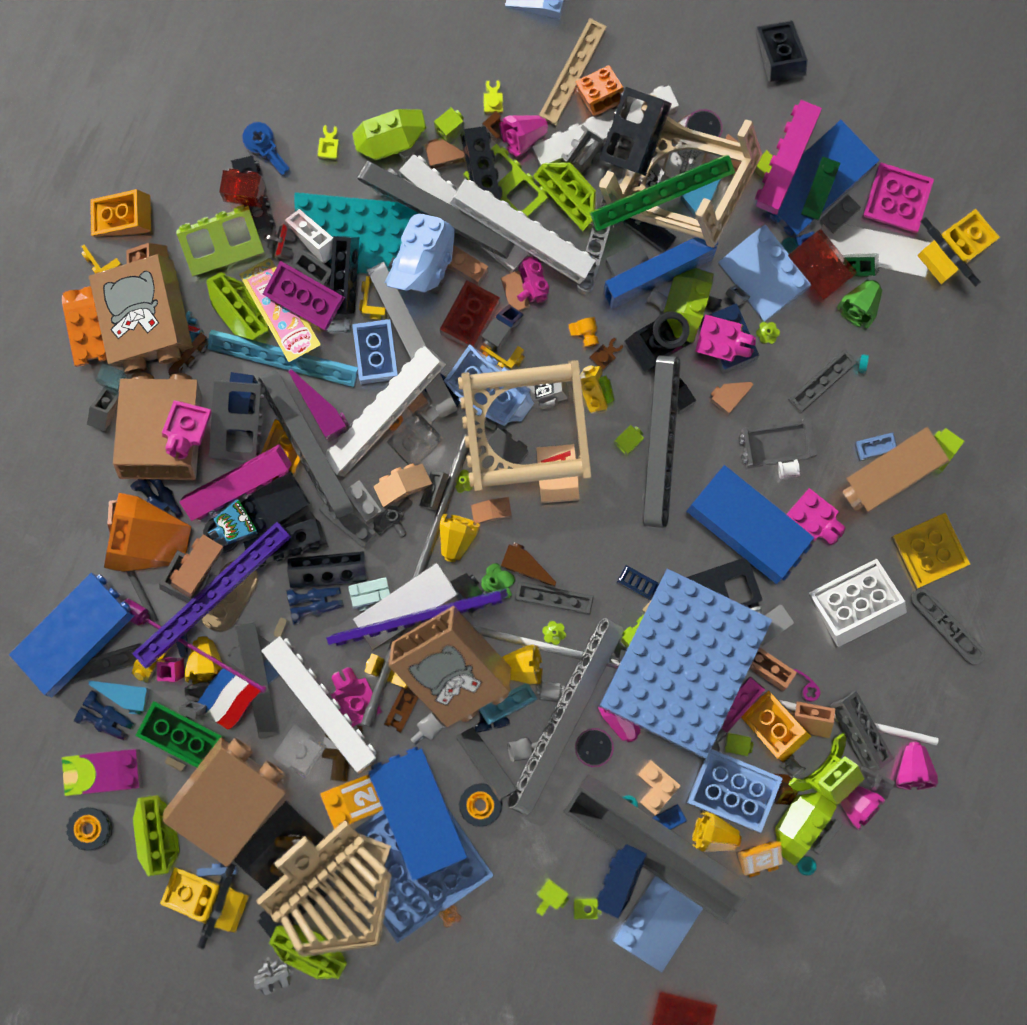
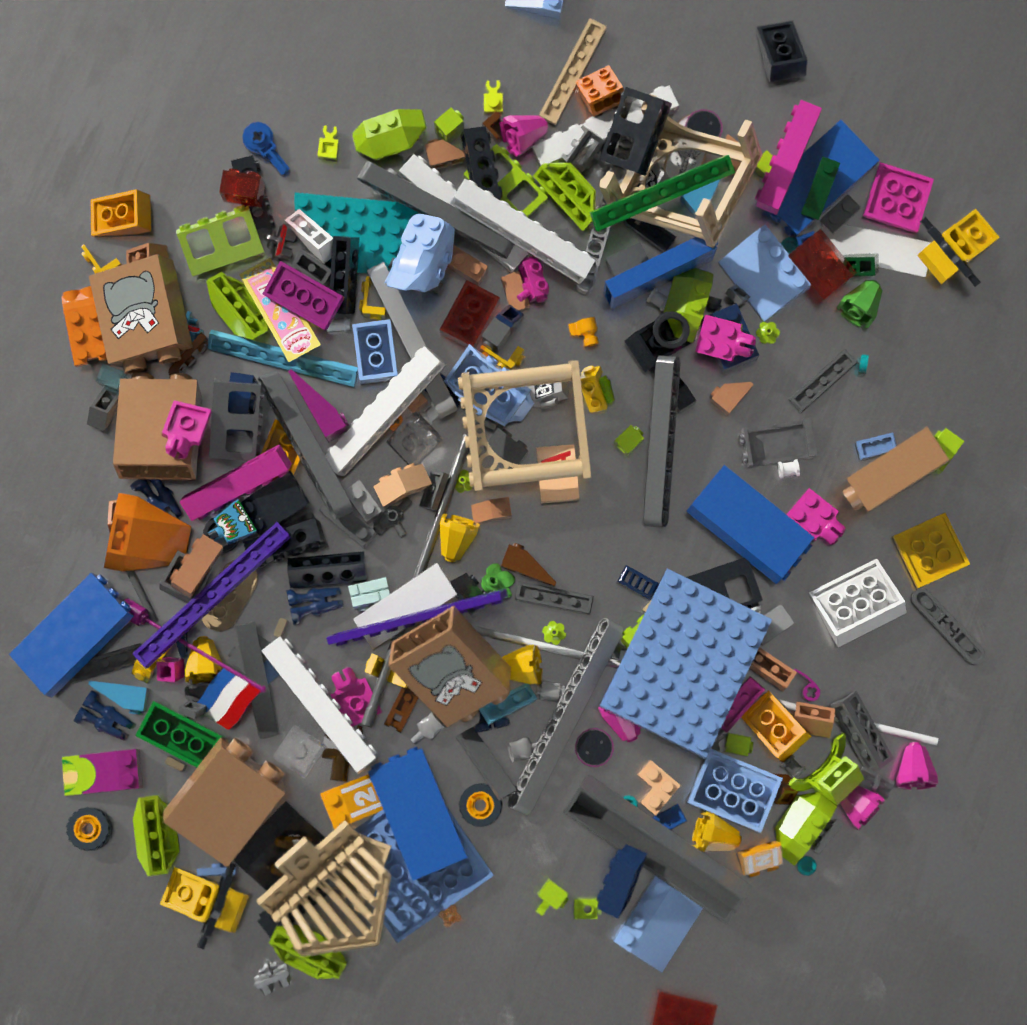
reddish brown plate [589,338,623,371] -> none

